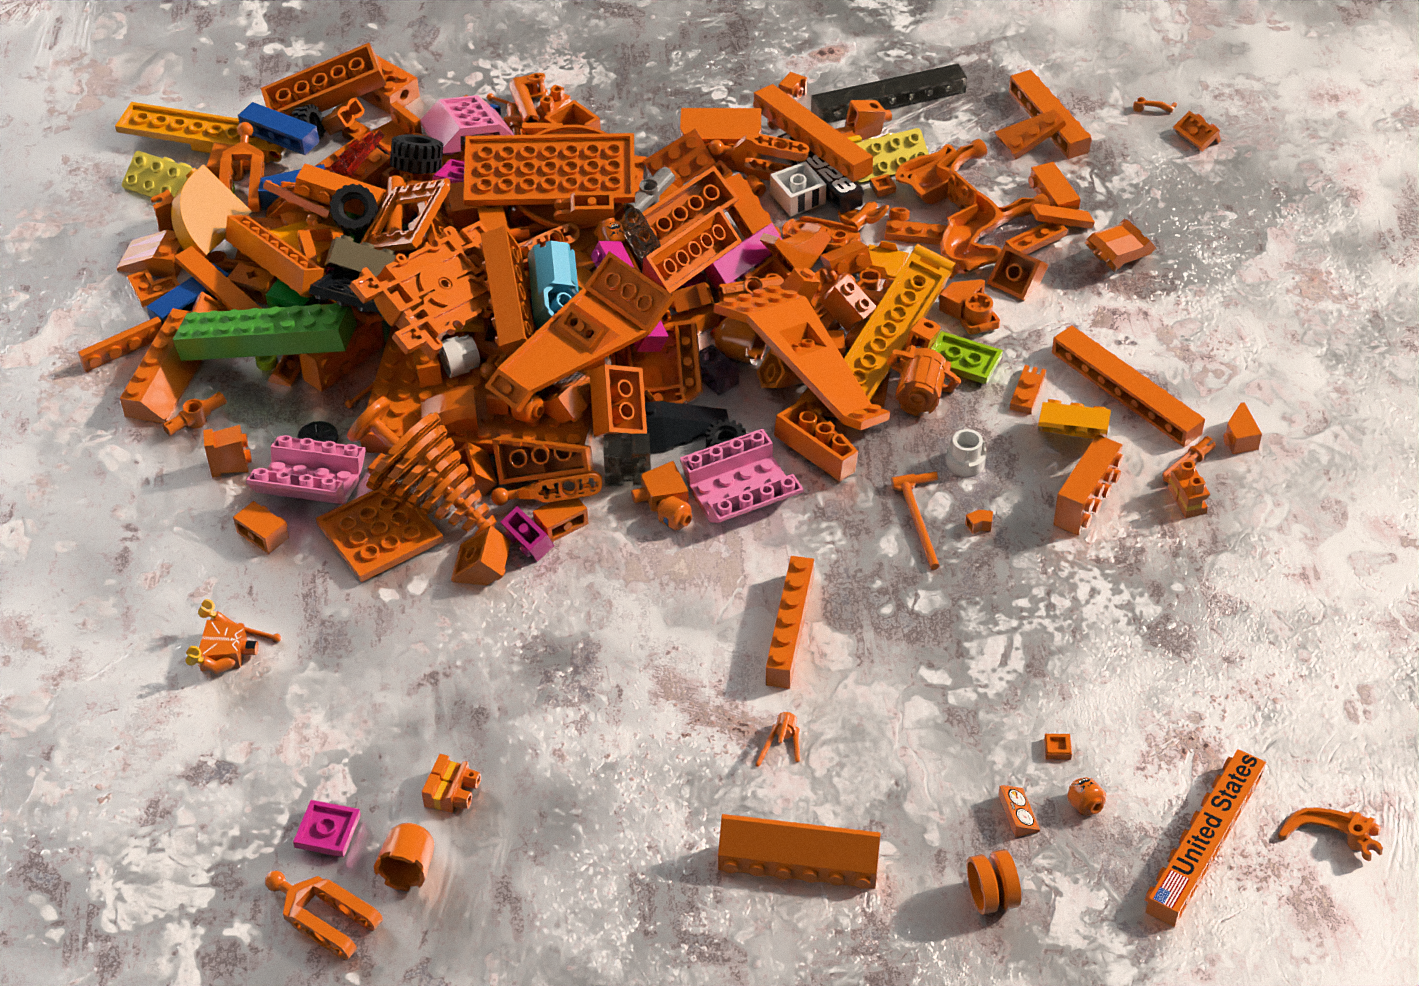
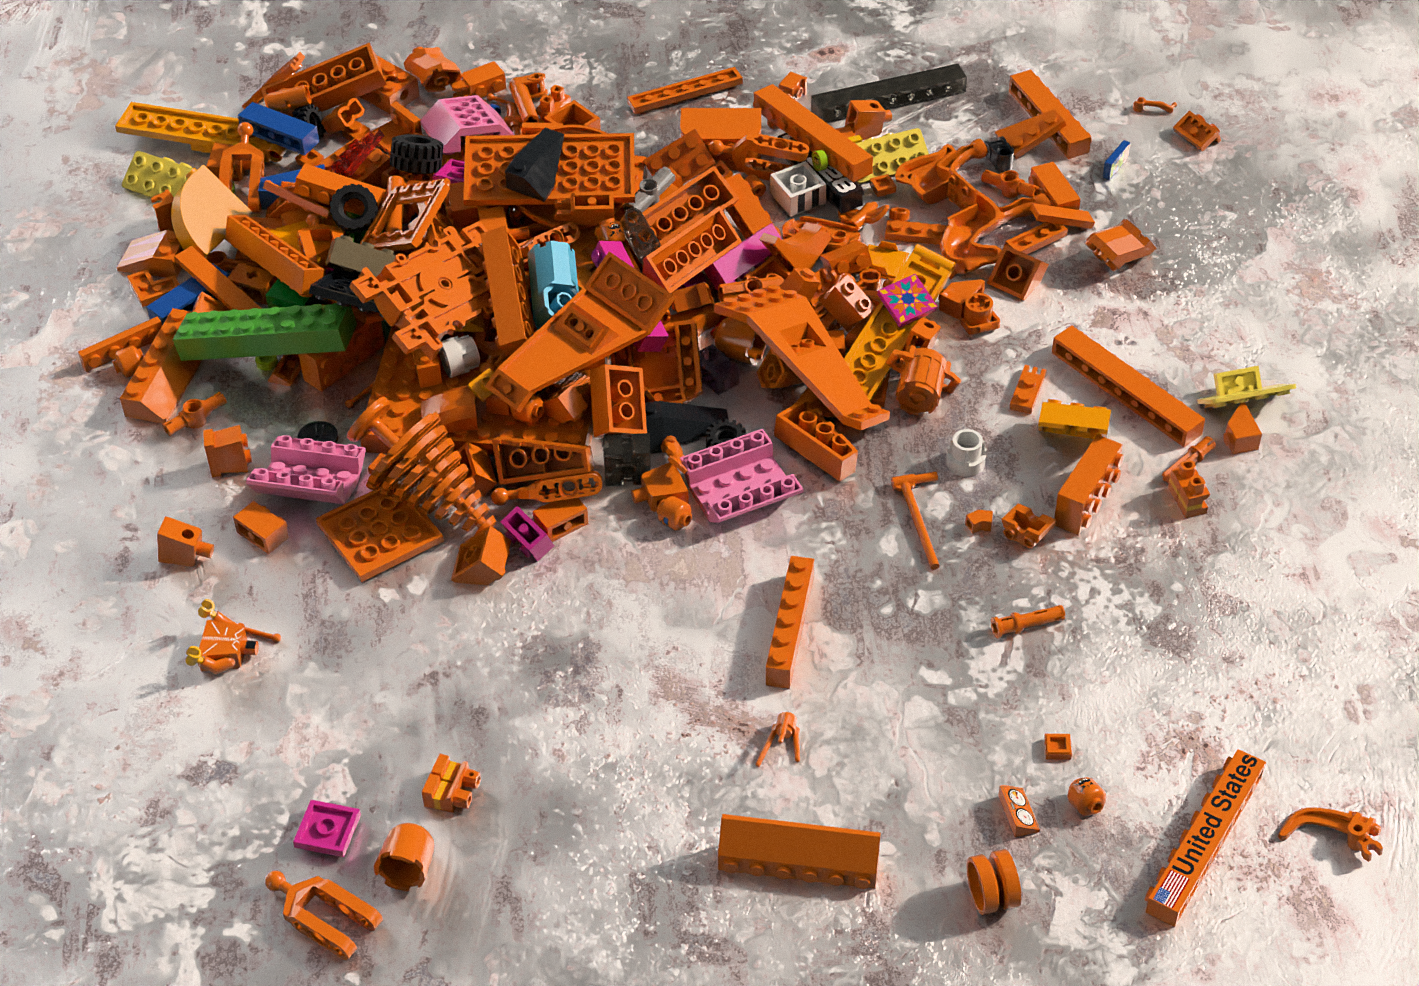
lime plate [931,331,1003,384] -> none
none -> orange head [112,346,144,378]
none -> orange torso [157,516,214,567]
none -> orange wing [242,52,305,109]
none -> orange pin [266,85,311,112]
none -> orange plate [295,149,324,167]
none -> orange brick [403,47,463,92]
none -> orange hinge [452,61,507,98]
none -> light orange bracket [468,368,494,401]
none -> black wedge [505,128,564,202]
none -> orange plate [627,67,743,114]
none -> orange animal [661,435,688,474]
none -> lime tile [812,150,828,171]
none -> tile [877,274,938,327]
none -> orange pin [981,170,1040,198]
none -> black piece [984,136,1014,172]
none -> orange pin [991,605,1065,639]
none -> orange cylinder [1001,503,1056,549]
none -> blue tile [1103,140,1130,180]
none -> light yellow bracket [1197,366,1296,408]

